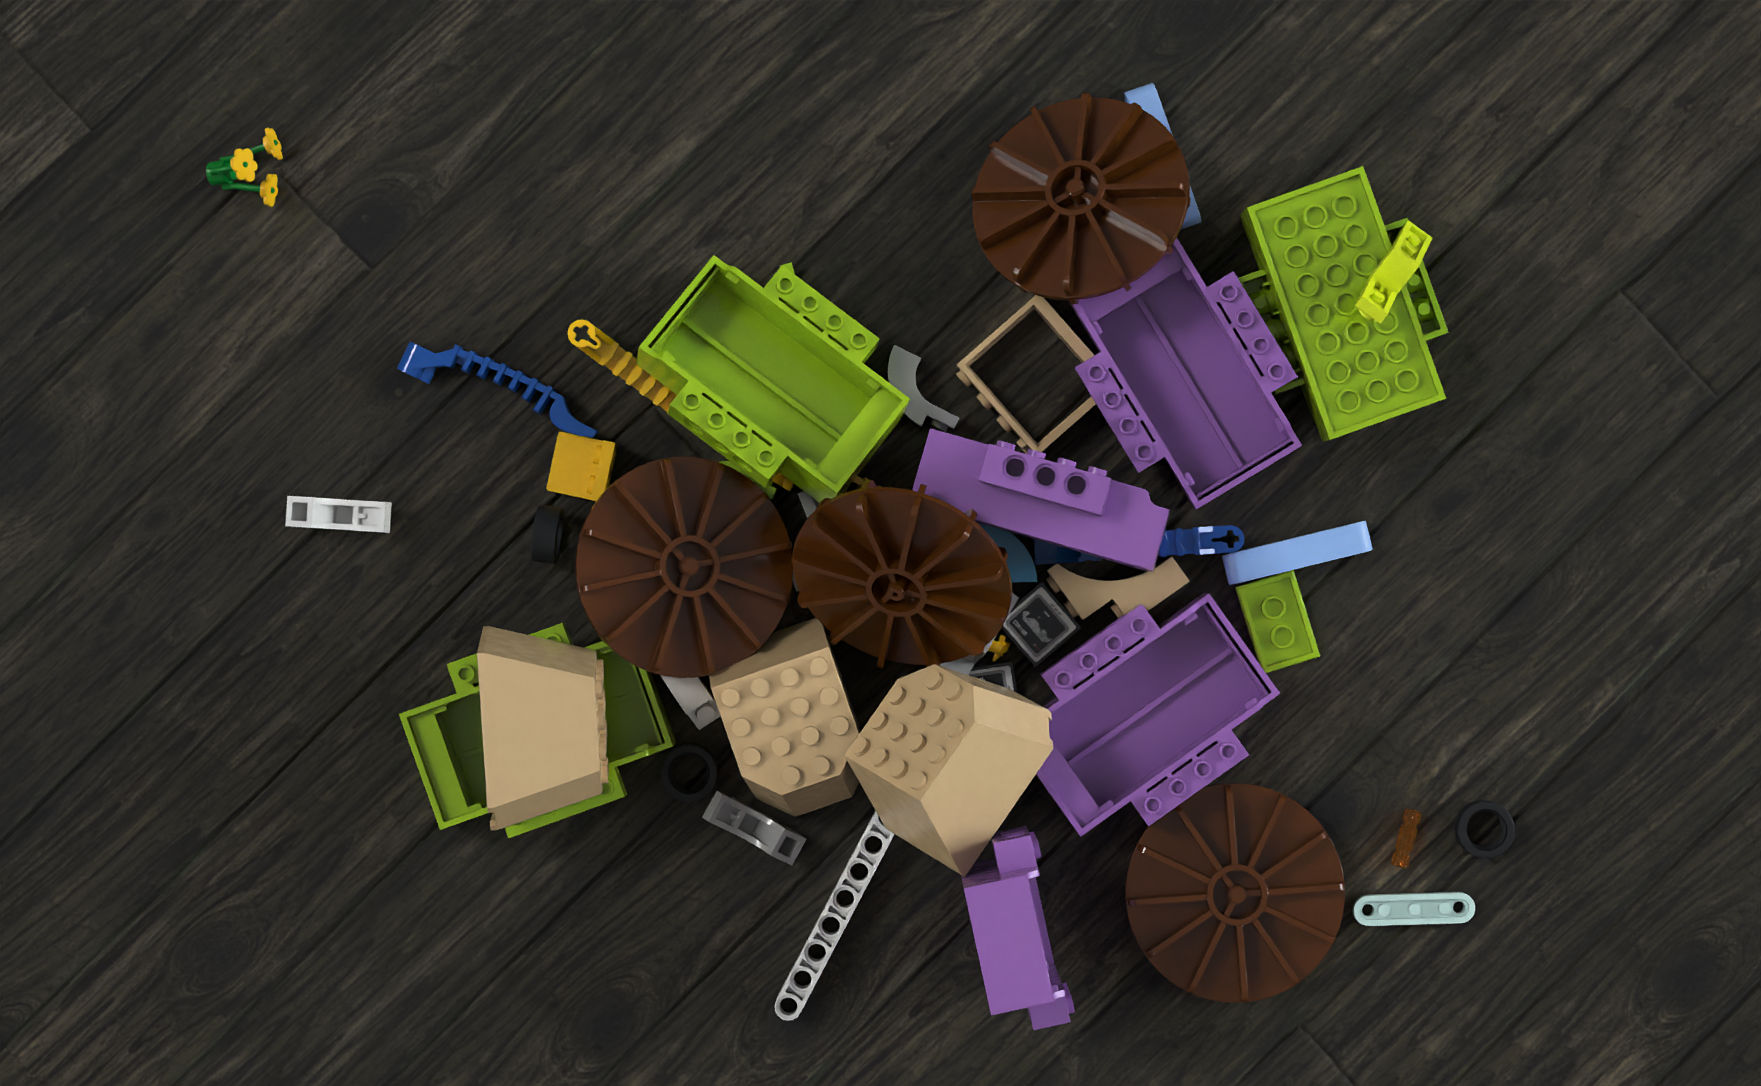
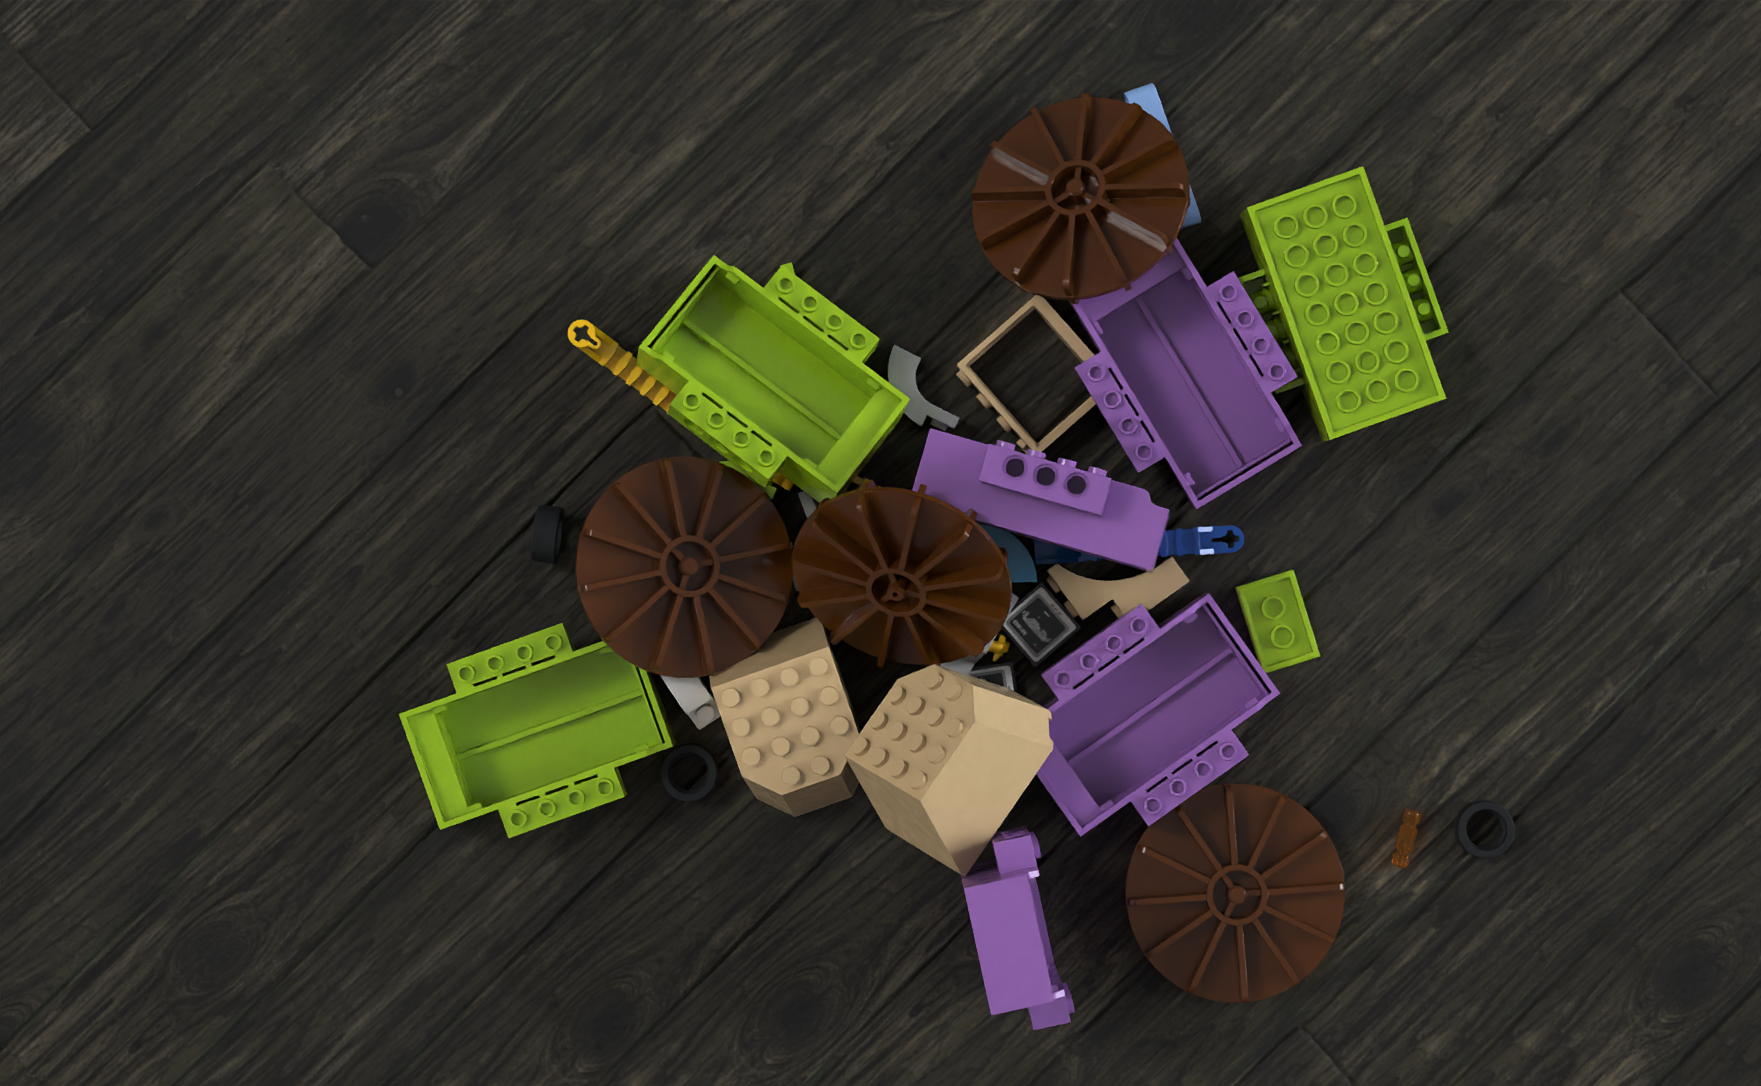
plant [206,127,283,207] -> none
white arch [285,496,392,533] -> none
blue piece [397,342,599,438] -> none
tan windscreen [477,626,609,830] -> none
yellow bracket [546,432,618,501] -> none
light grey arch [702,791,807,865] -> none
white beam [775,810,894,1021] -> none
light blue beam [1222,521,1373,585] -> none
light aqua plate [1352,892,1475,926] -> none
neon yellow bracket [1355,220,1432,324] -> none

